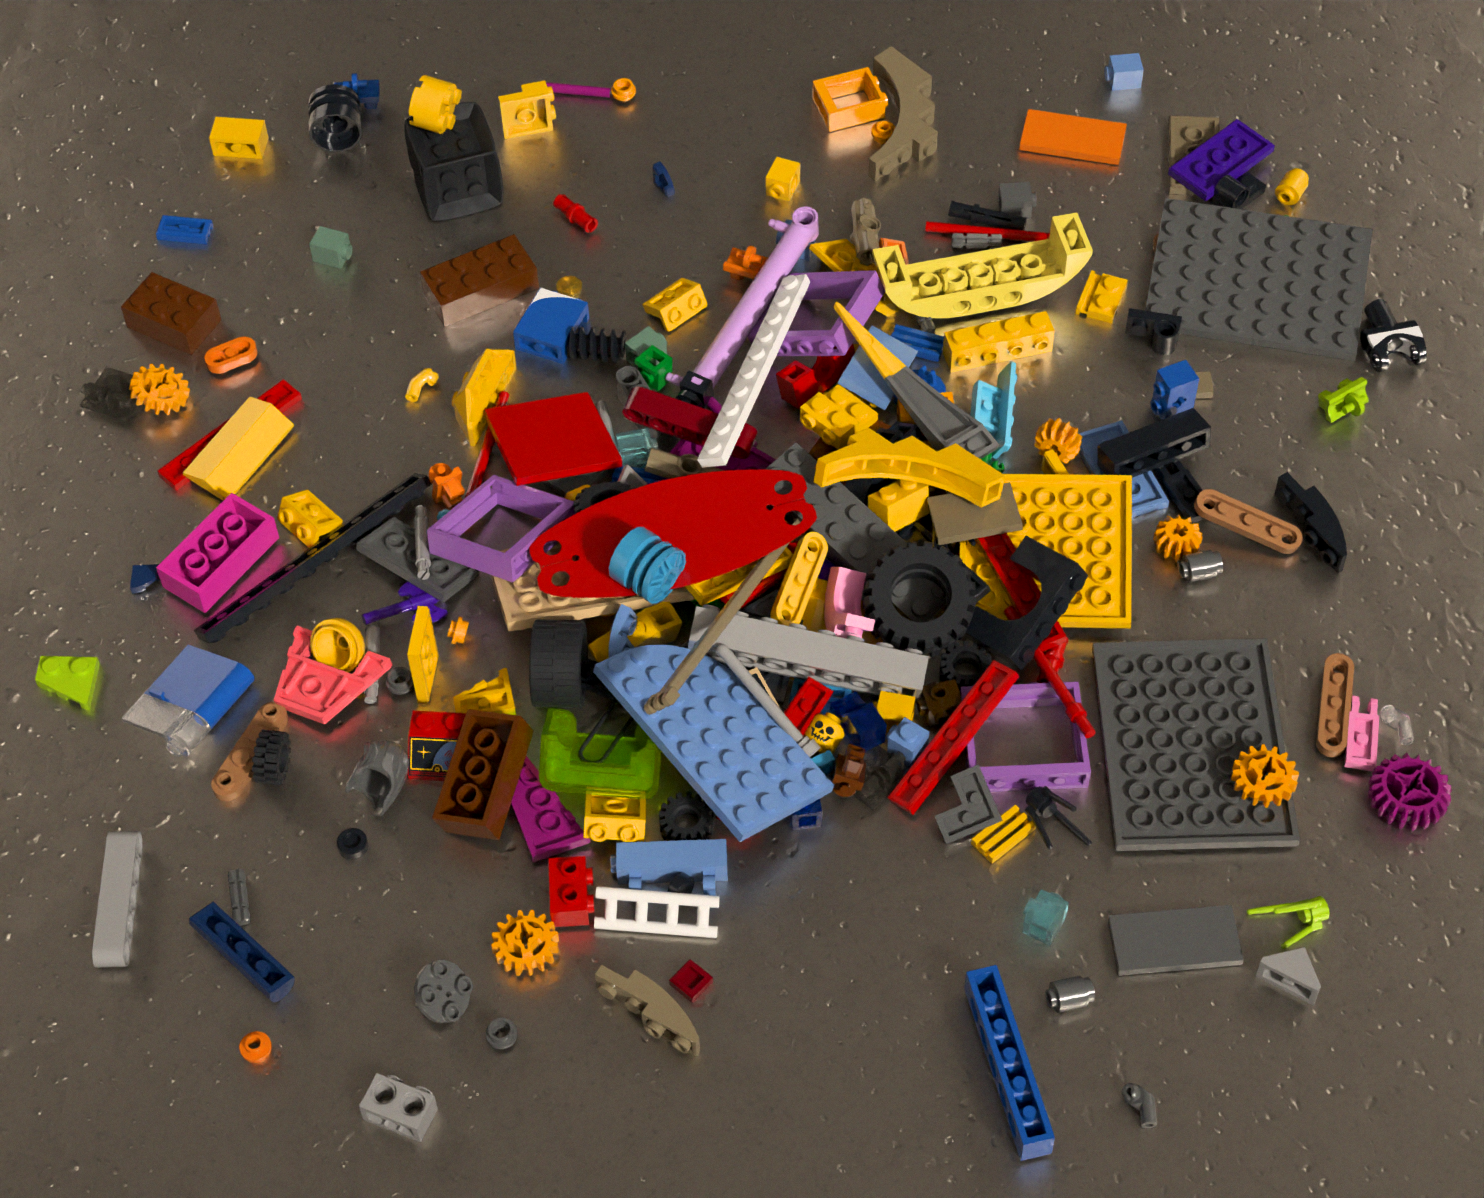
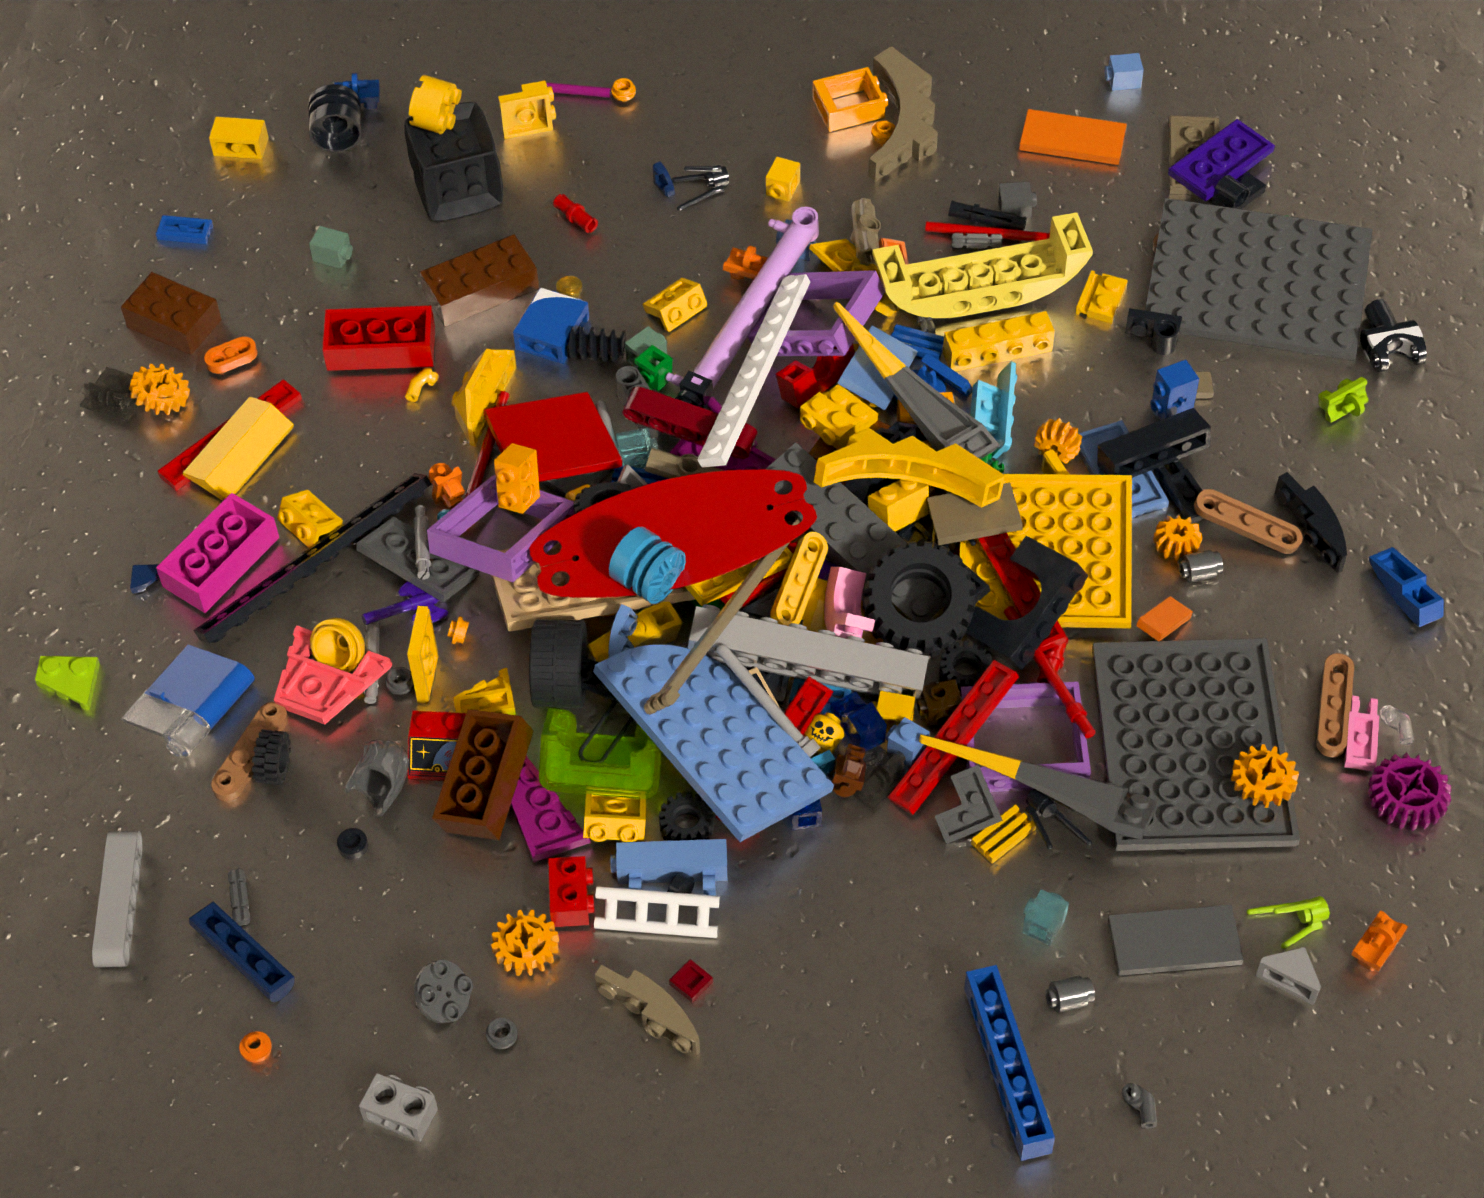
yellow brick [1275,168,1309,205] -> none
none -> red brick [322,305,435,371]
none -> light orange brick [494,443,540,514]
none -> black plant [671,165,729,211]
none -> dark grey plate [919,735,1157,840]
none -> blue tile [921,353,973,398]
none -> orange tile [1136,596,1193,641]
none -> orange hips [1351,910,1408,971]
none -> blue slope [1369,547,1444,627]

